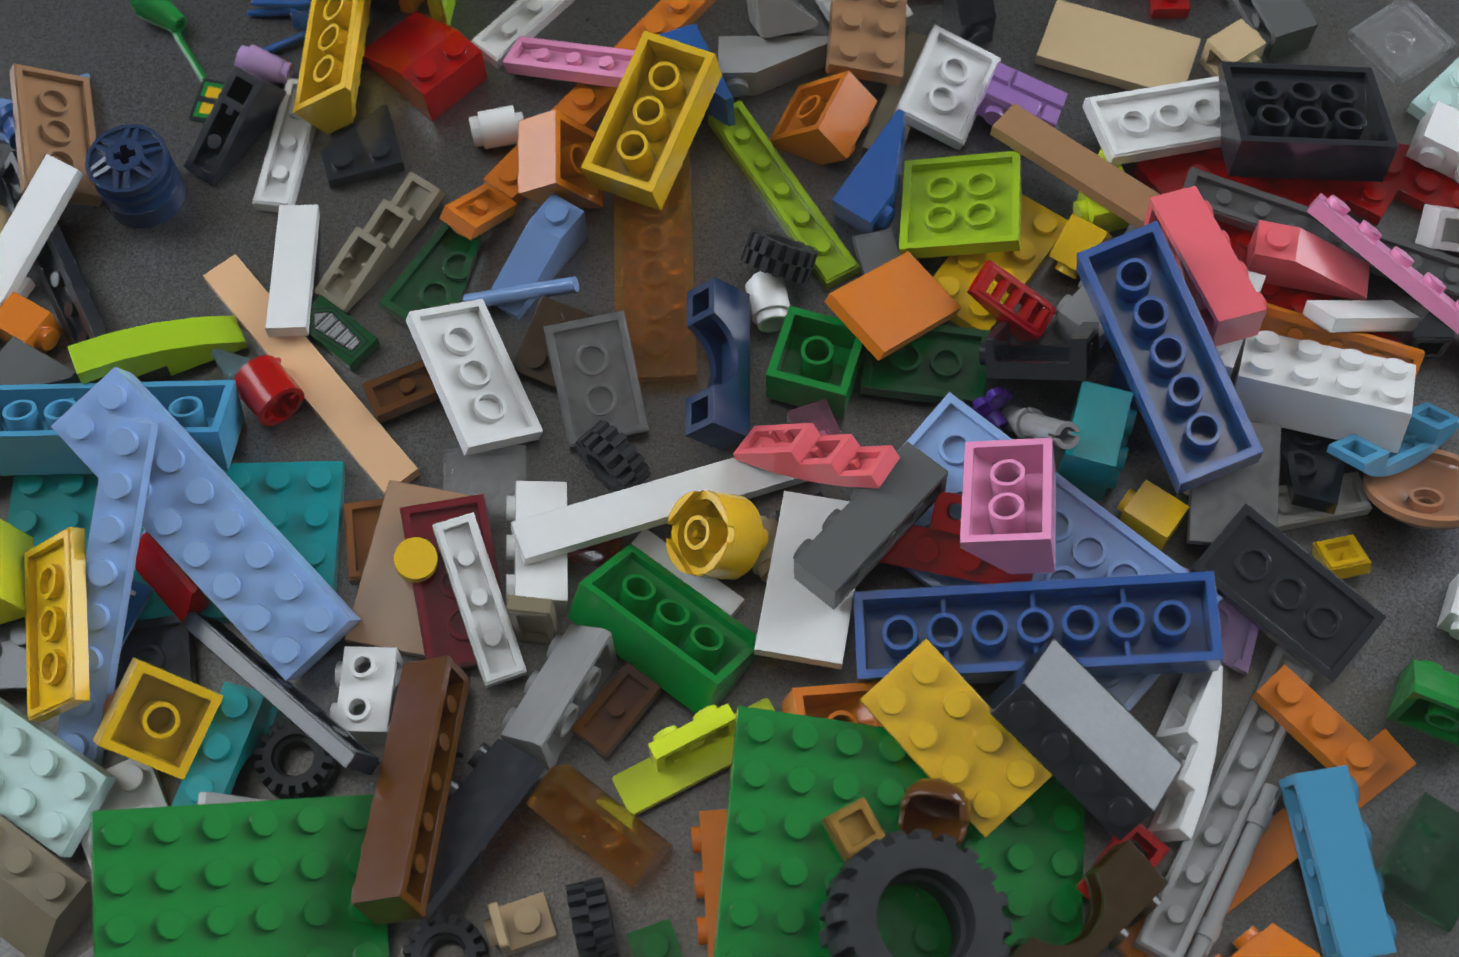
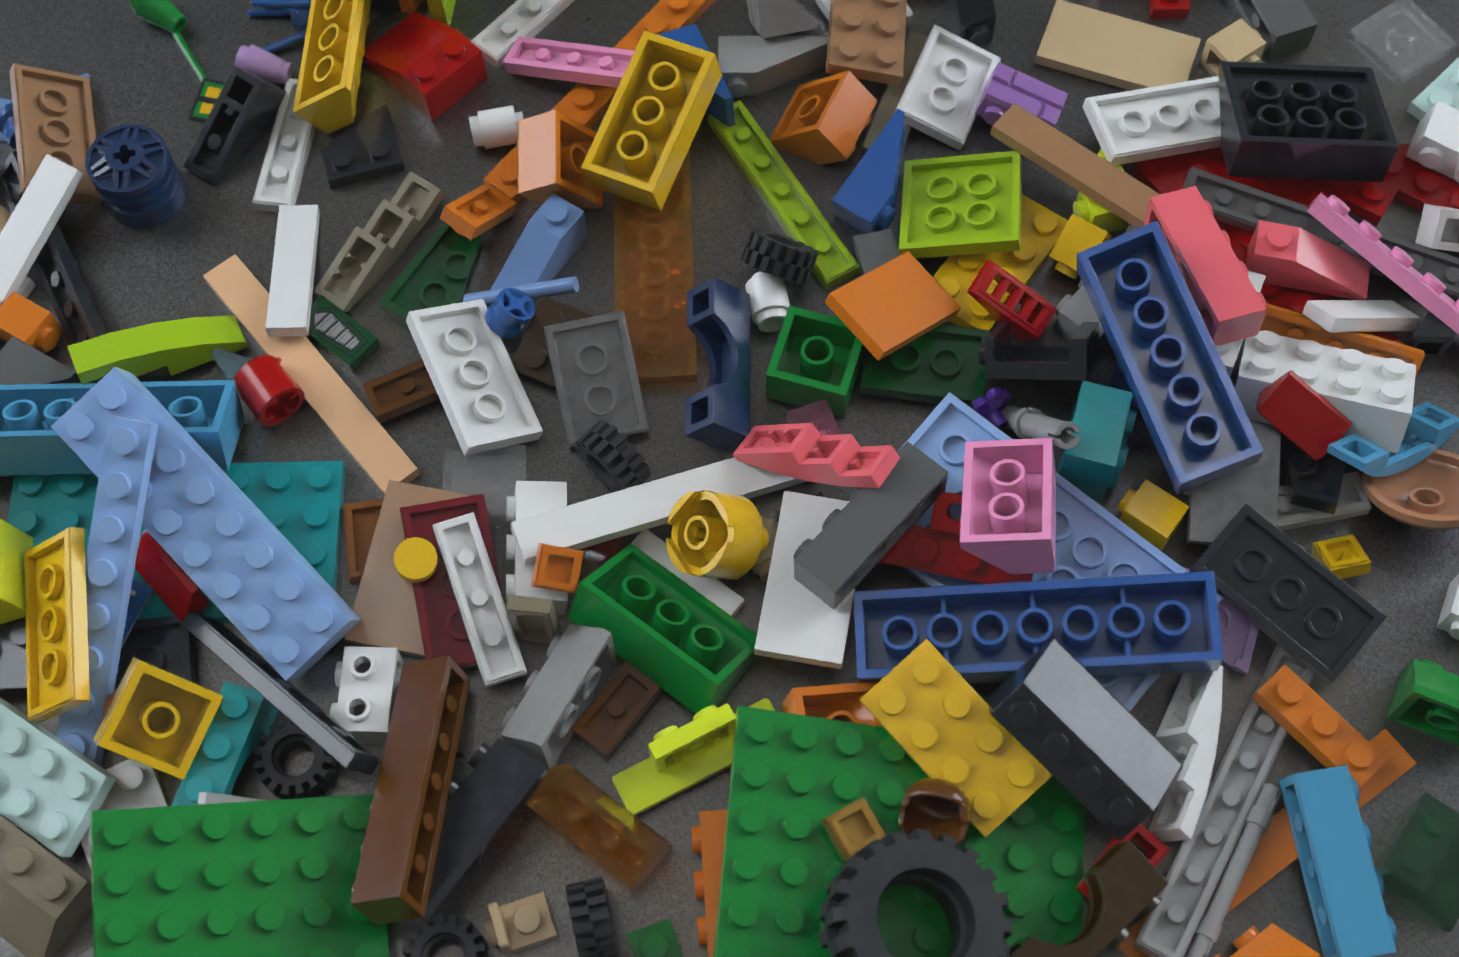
none -> blue wheel [485,287,535,339]
none -> orange tile [531,543,584,594]
none -> red slope [1256,370,1352,461]

